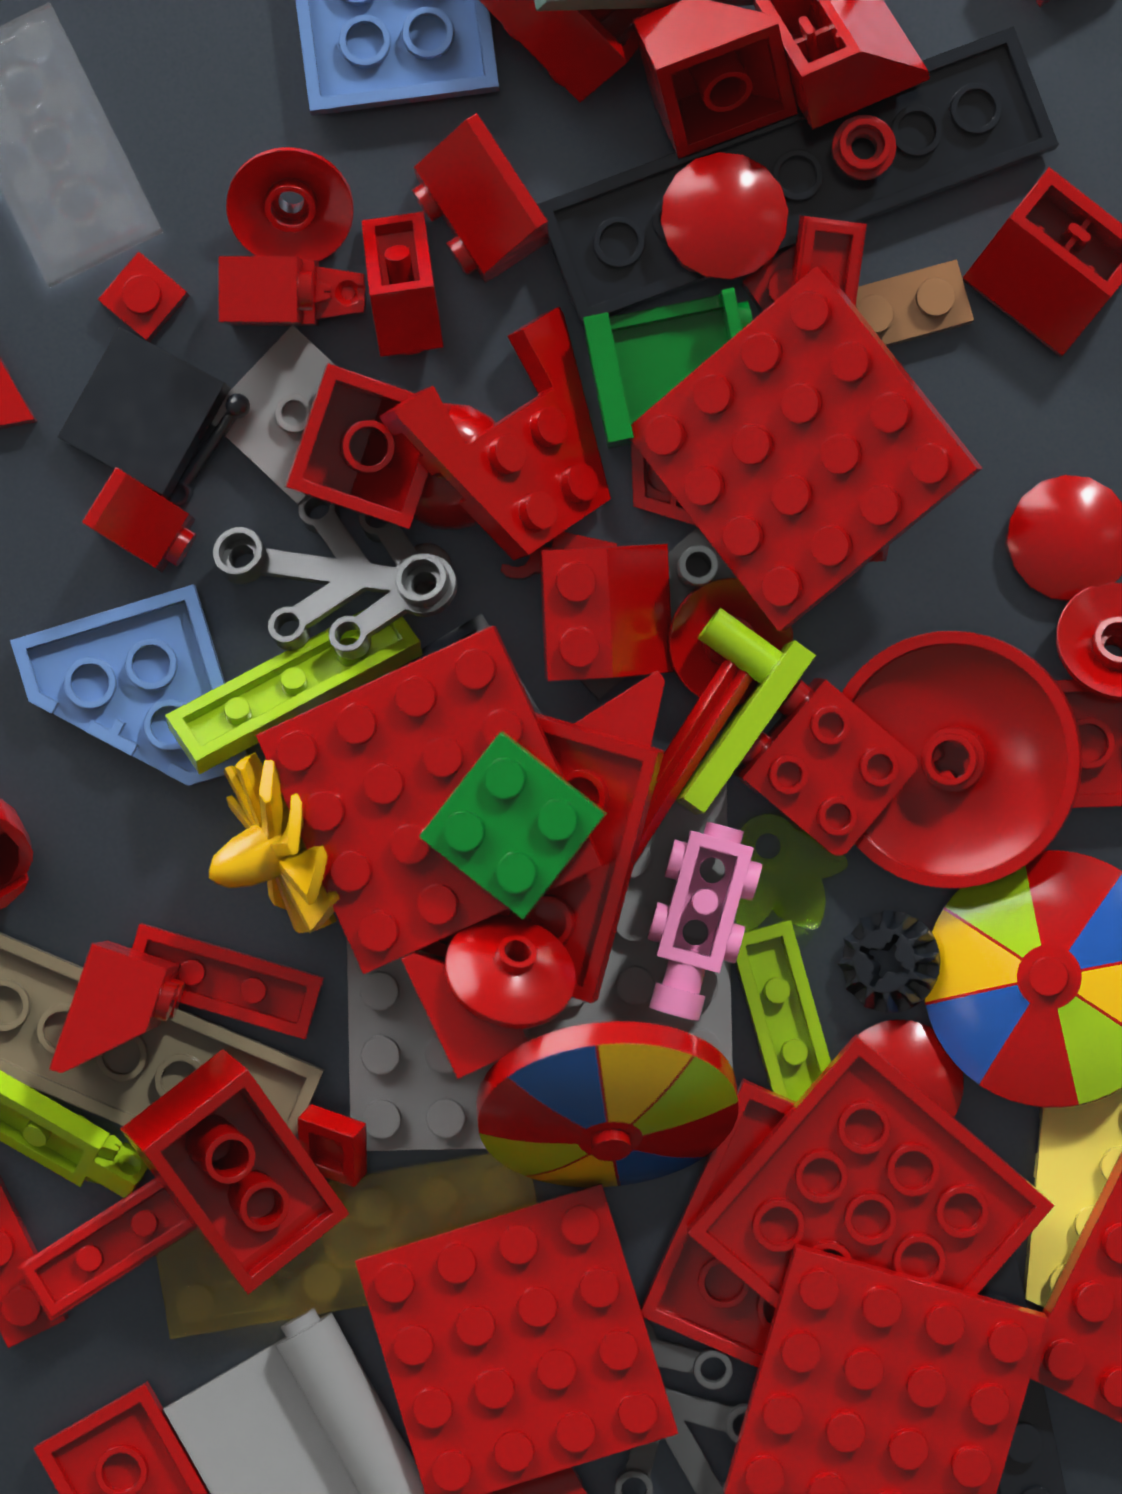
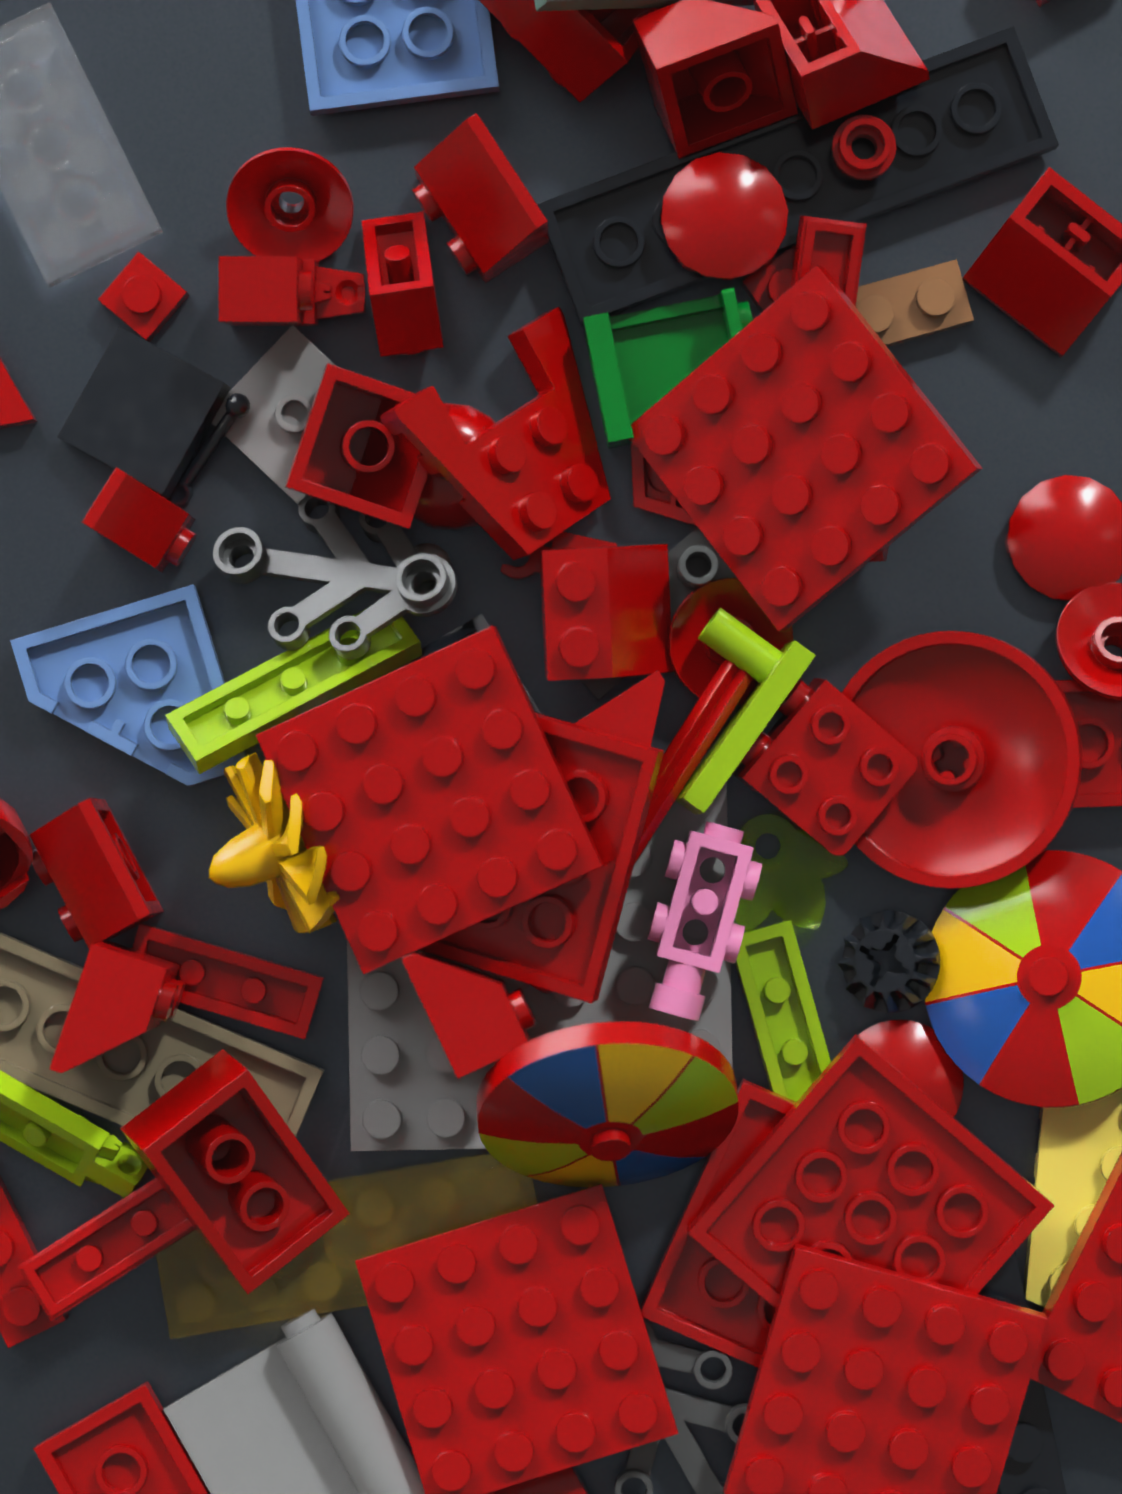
red plate [298,1104,367,1187] -> none
green plate [419,732,607,919] -> none
red dish [444,916,576,1029] -> none
none -> red slope [29,798,164,949]

